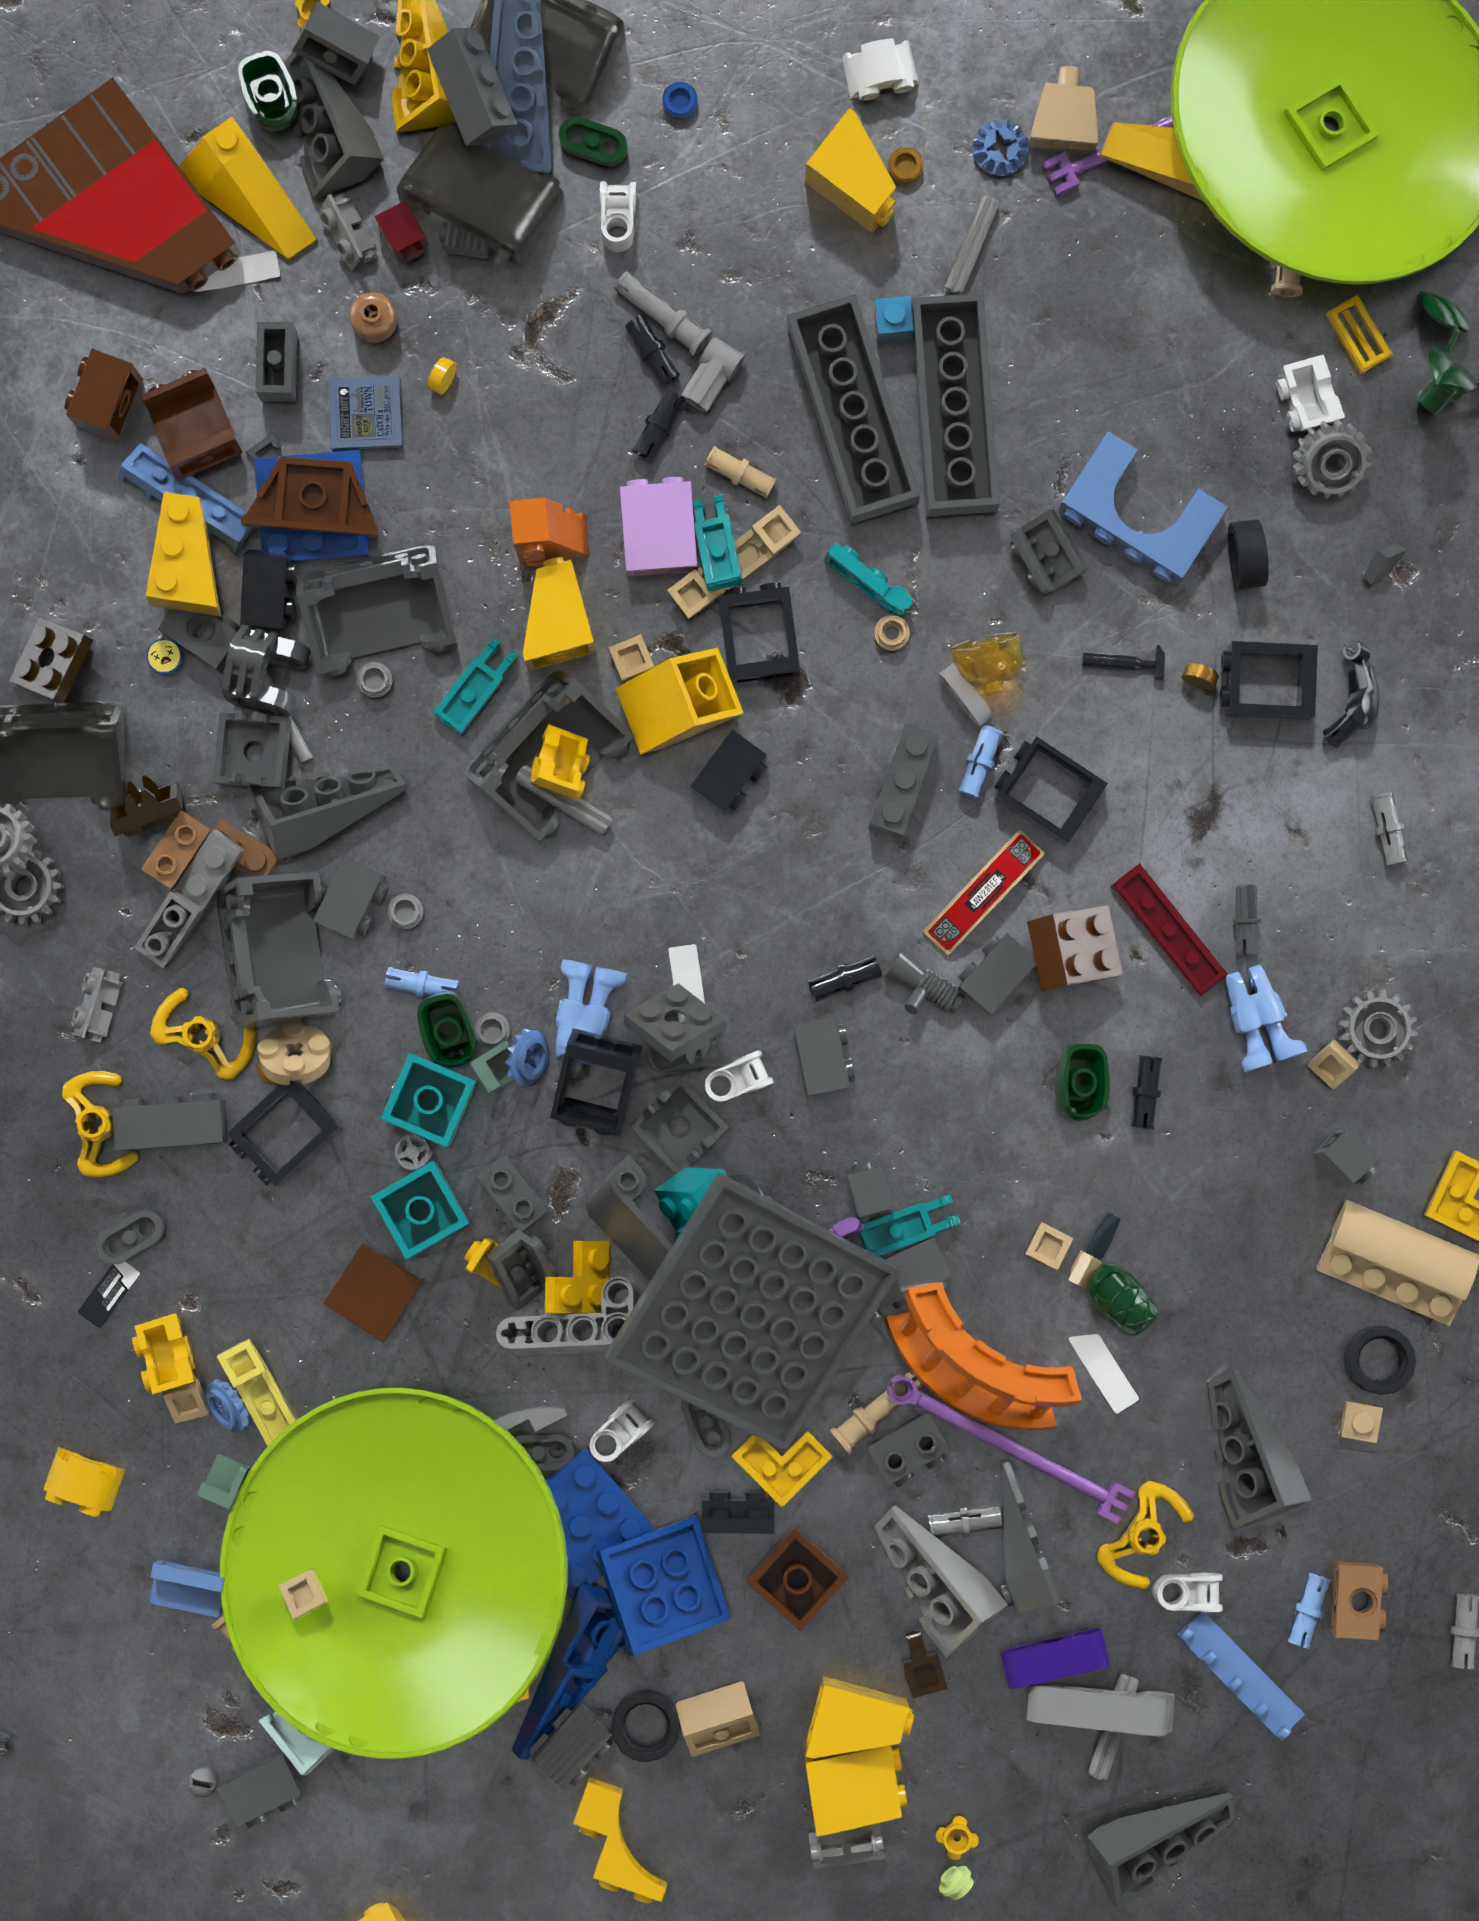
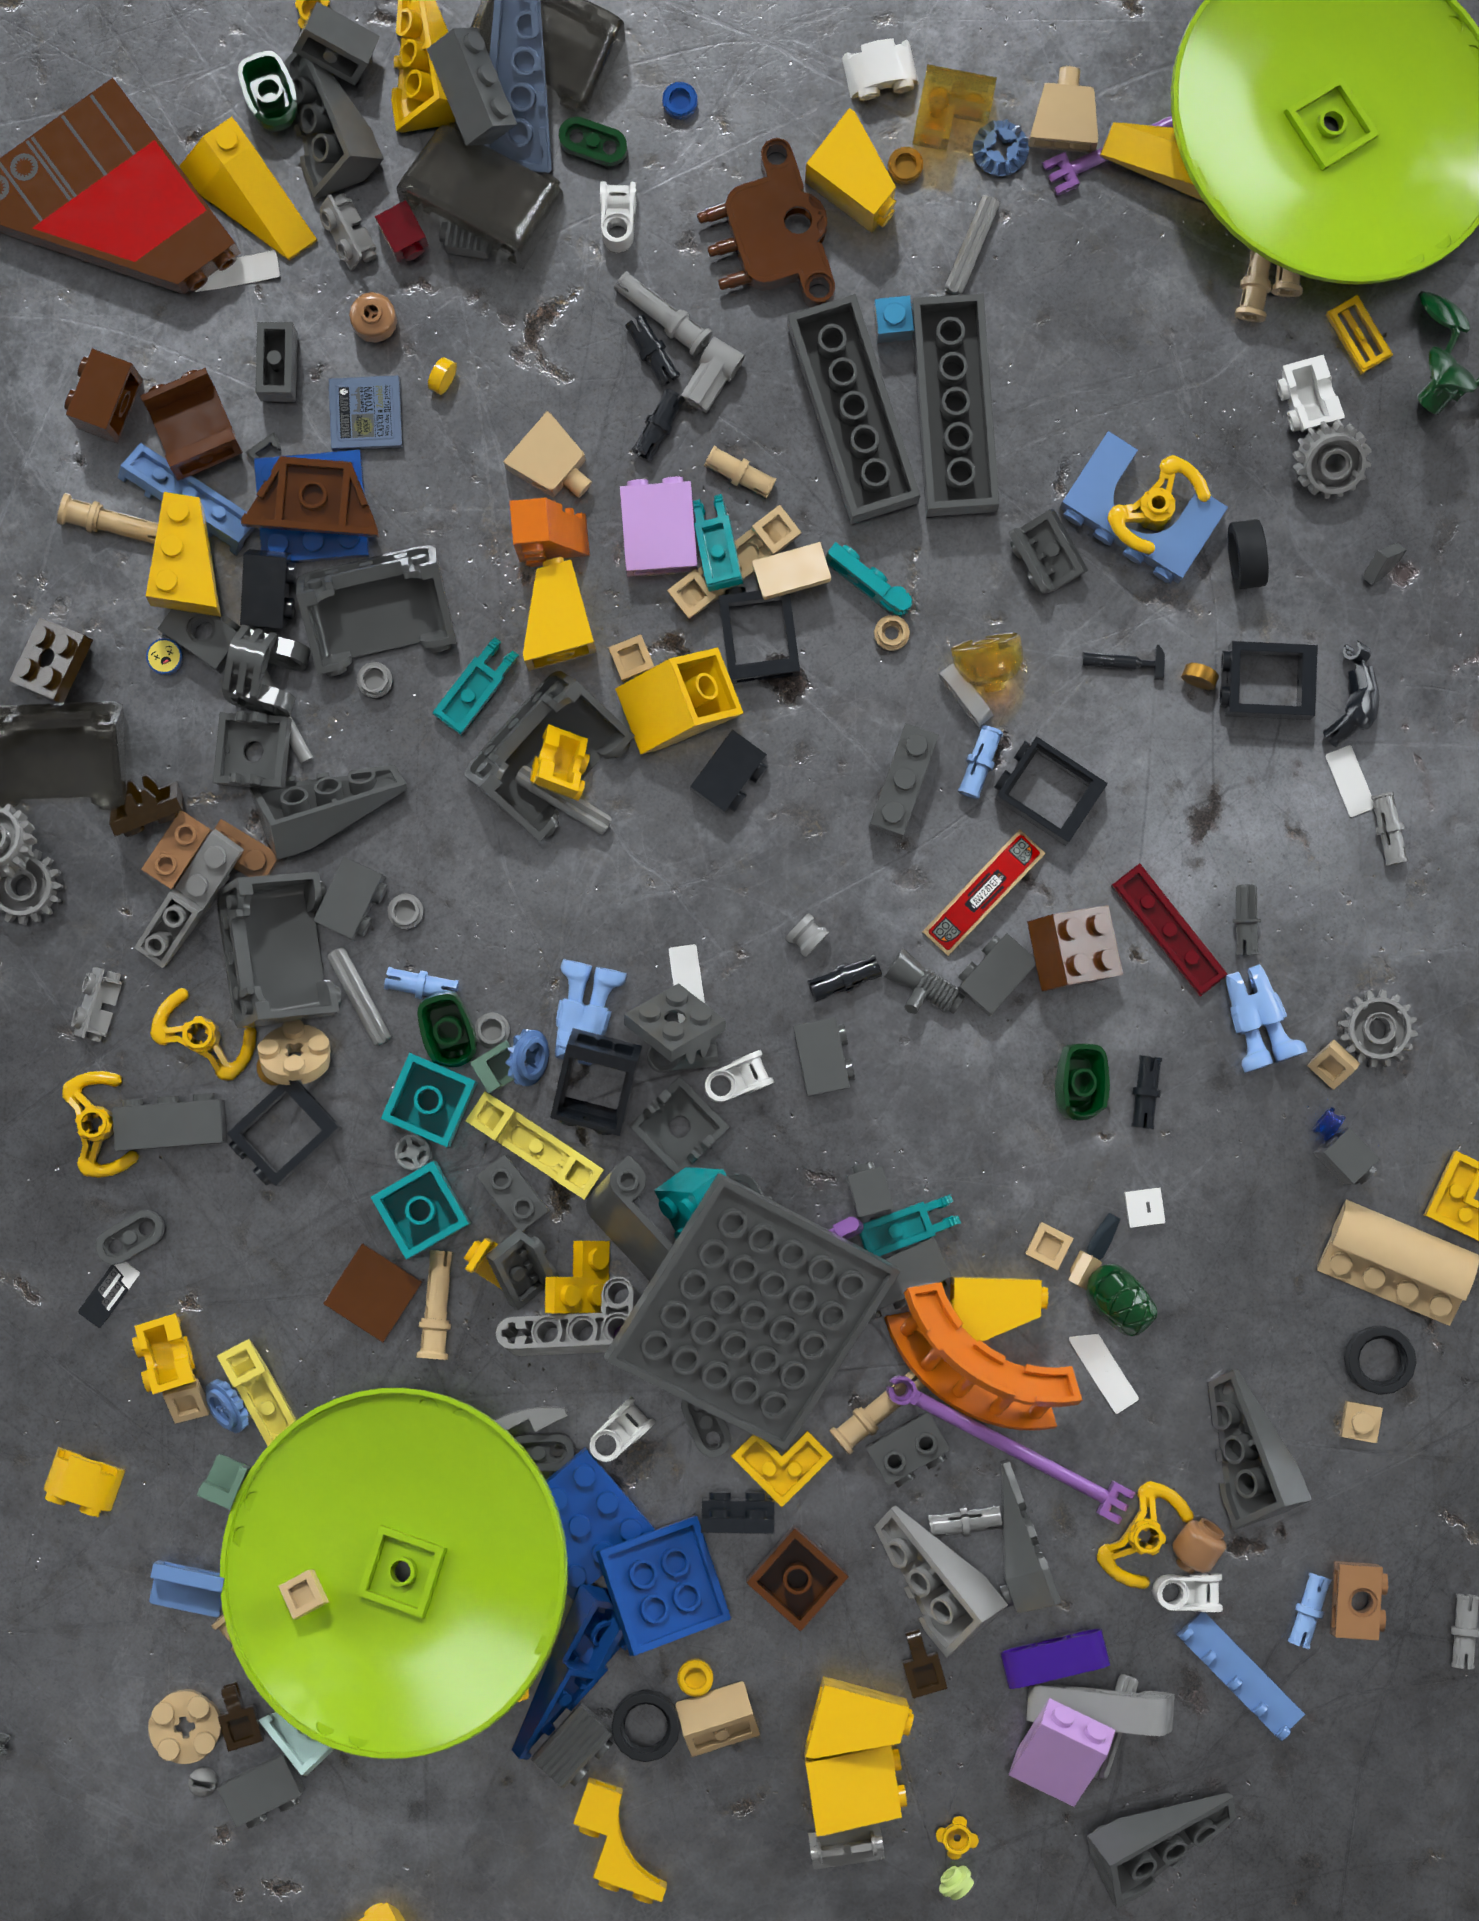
none -> tan pin [57,493,158,544]
none -> tan plate [148,1689,222,1764]
none -> dark brown plate [218,1682,265,1752]
none -> light grey axle [328,947,391,1046]
none -> tan pin [416,1250,453,1360]
none -> light yellow slope [465,1091,604,1200]
none -> tan torso [503,411,592,498]
none -> yellow tile [677,1659,713,1697]
none -> reddish brown piece [697,138,835,308]
none -> tan panel [752,542,831,600]
none -> light grey wheel [785,913,830,958]
none -> clear yellow brick [912,64,997,151]
none -> yellow slope [950,1277,1048,1342]
none -> lavender brick [1009,1698,1115,1807]
none -> yellow piece [1107,455,1211,555]
none -> white tile [1124,1187,1165,1228]
none -> medium nougat head [1172,1518,1226,1574]
none -> tan pin [1235,250,1272,322]
none -> clear blue bush [1312,1106,1346,1142]
none -> white sticker [1325,745,1374,817]

